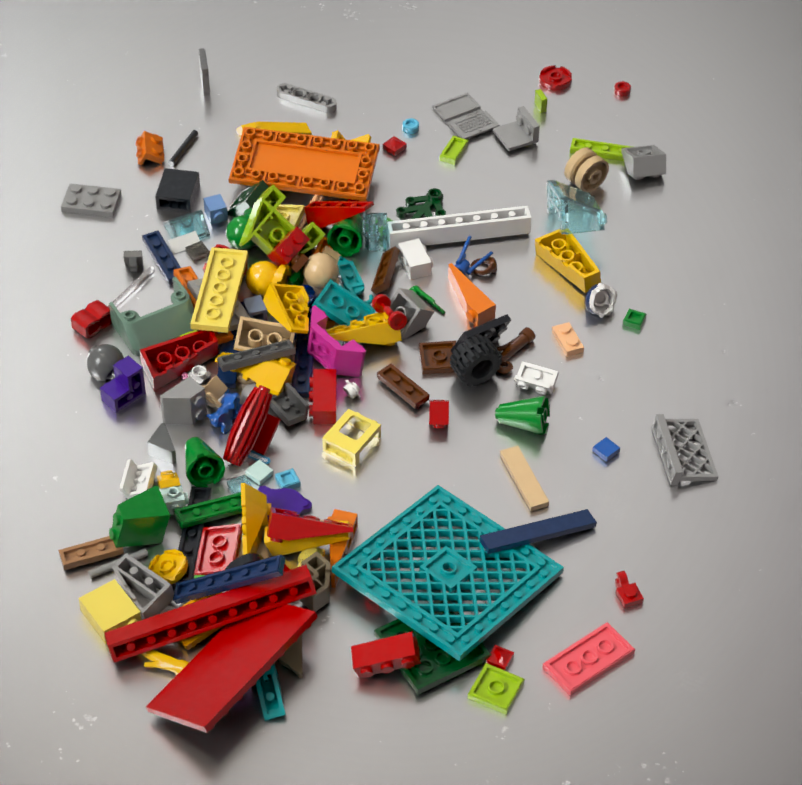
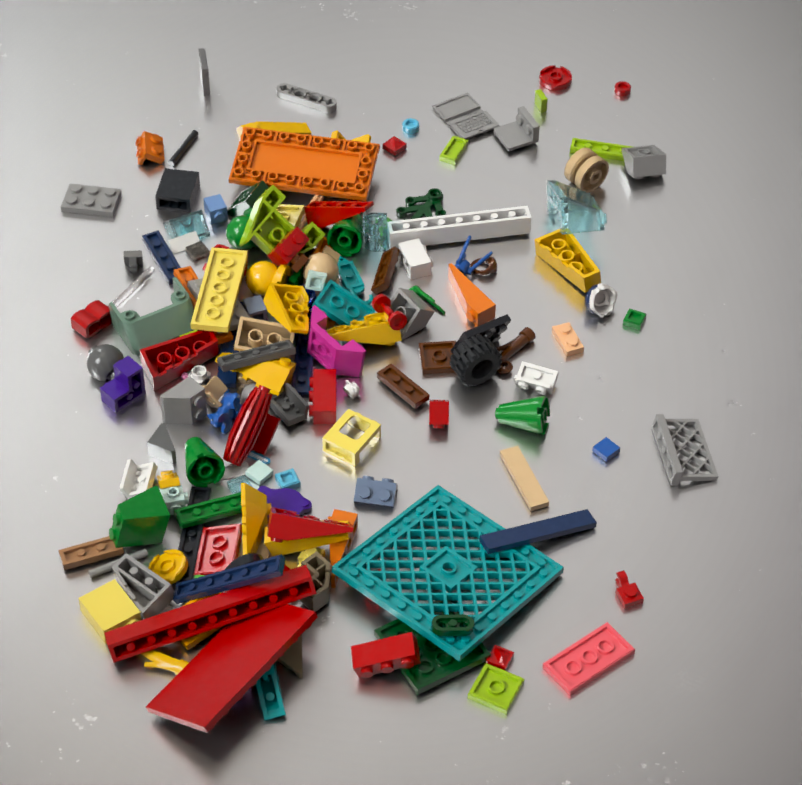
none -> light aqua tile [305,270,327,292]
none -> sand blue bracket [354,476,398,508]
none -> dark green plate [431,614,474,636]

